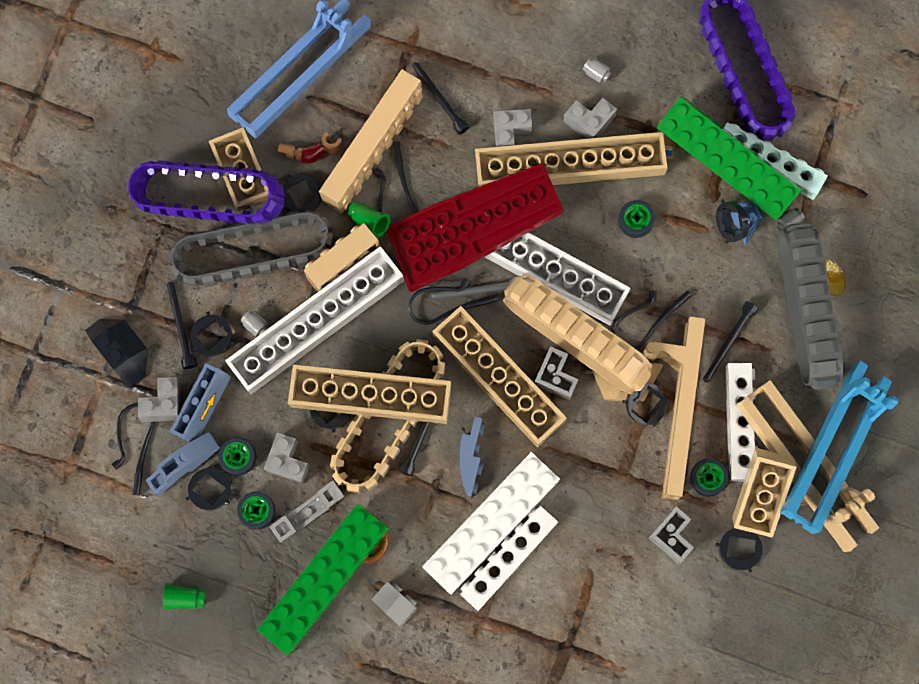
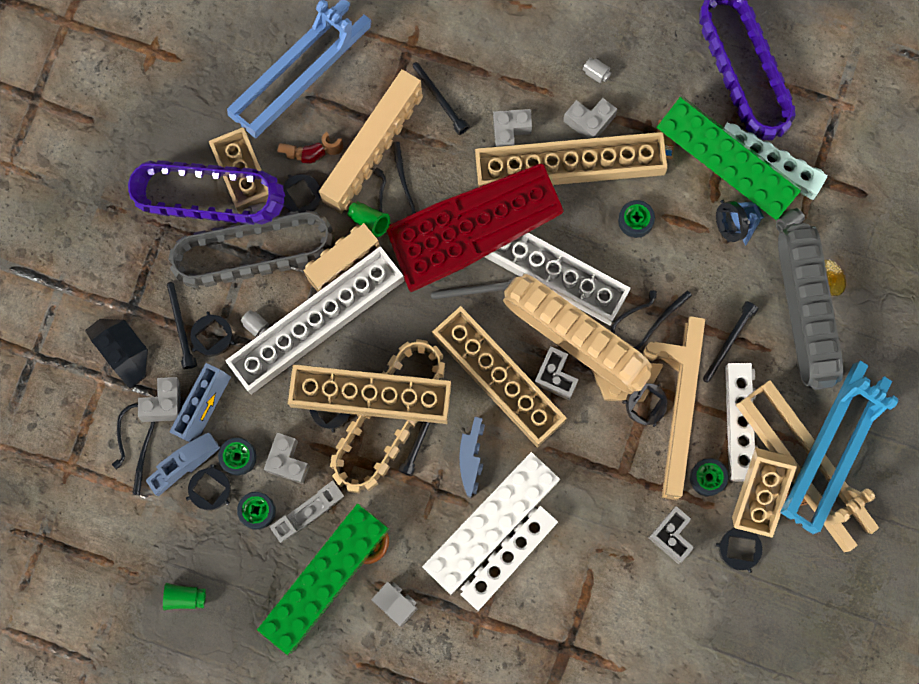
black piece [408,278,499,325] -> none

